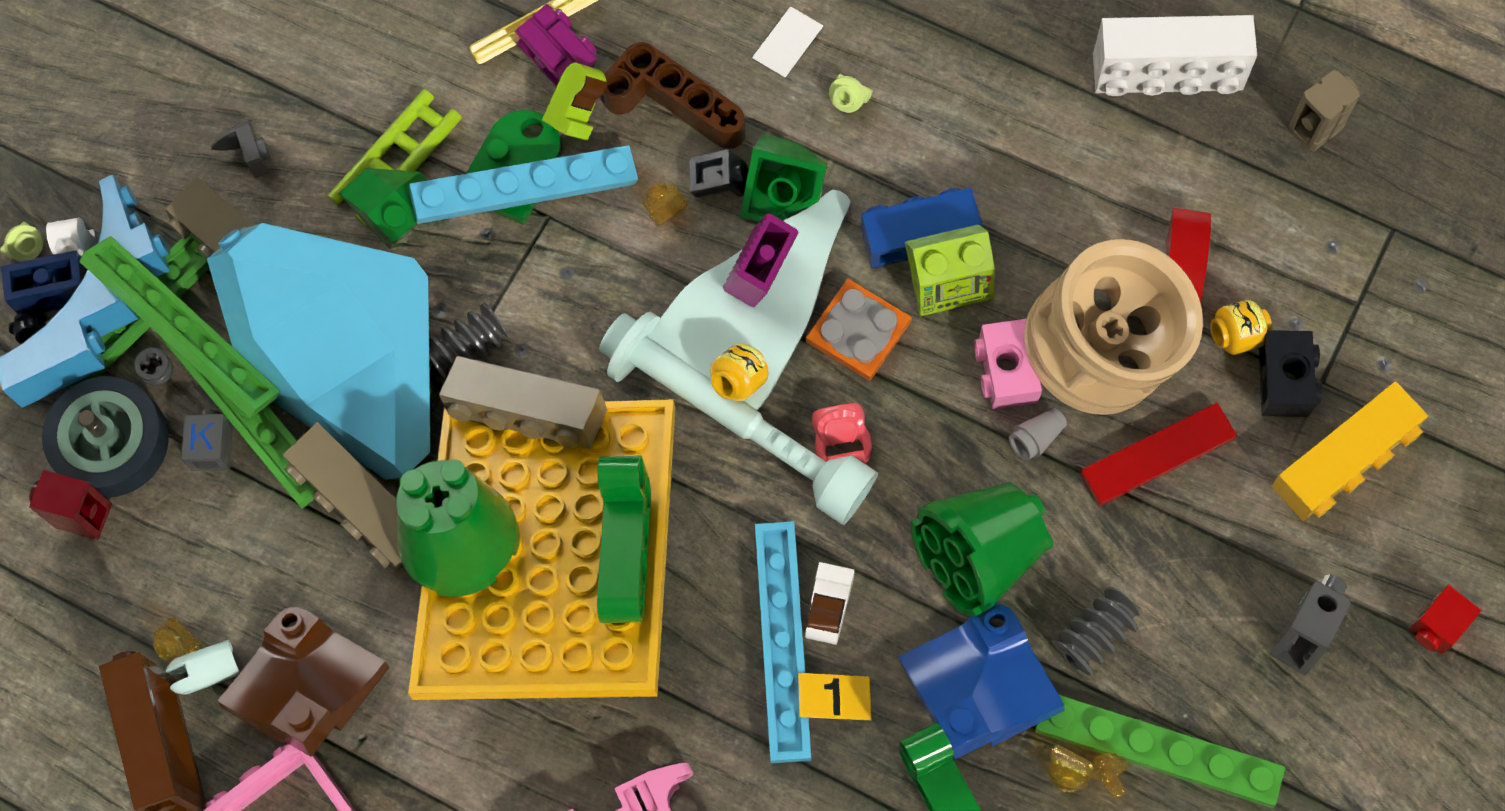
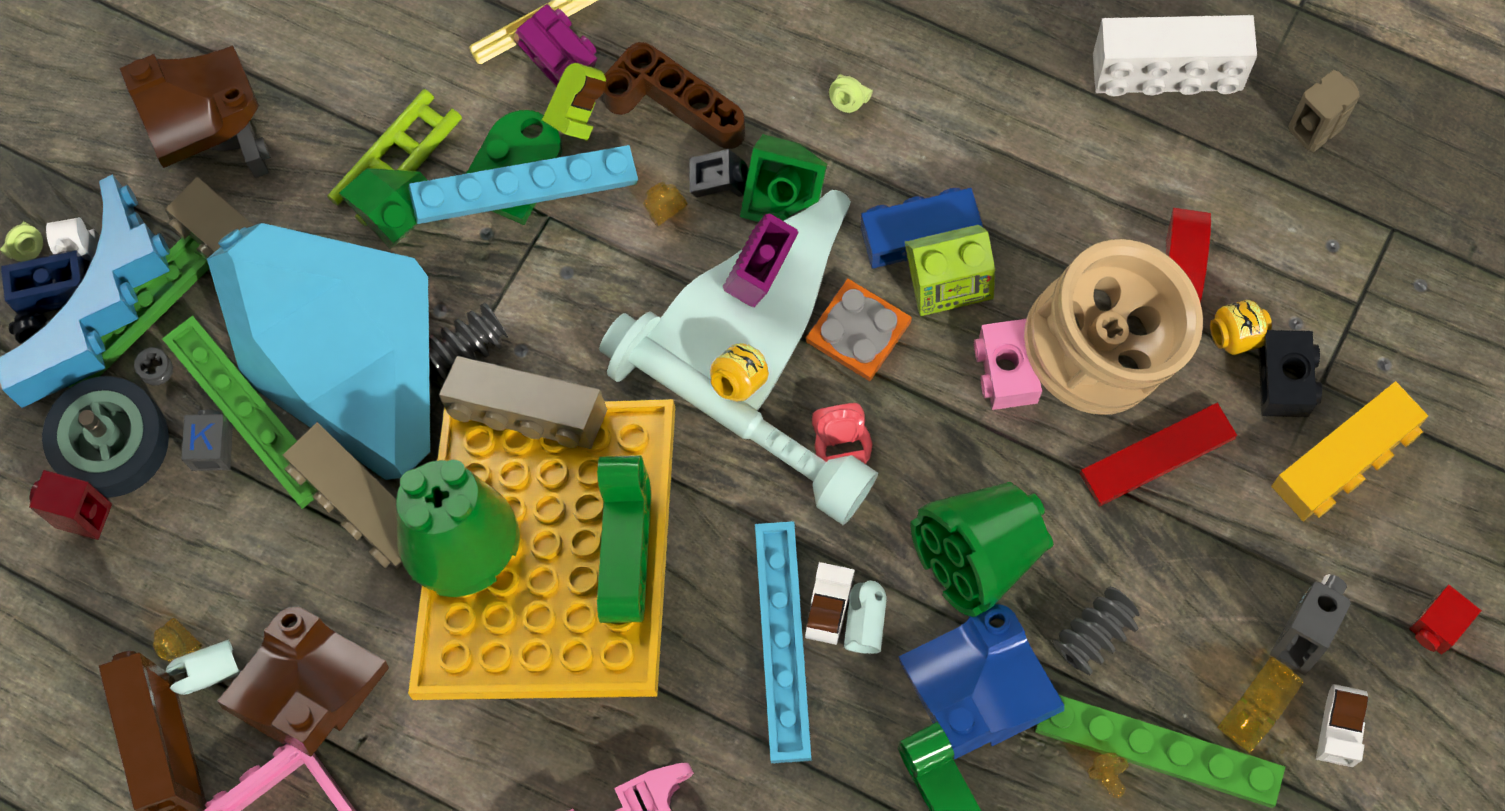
bright green plate [80,236,280,418] -> none
white sticker [752,6,823,77] -> none
yellow sticker [798,673,871,720] -> none
light grey cone [1009,408,1067,461] -> none
clear yellow plate [1048,745,1094,792] -> none
none -> reddish brown slope [120,45,259,168]
none -> light aqua piece [844,581,886,654]
none -> clear yellow bracket [1217,657,1304,753]
none -> white leg [1316,684,1368,767]

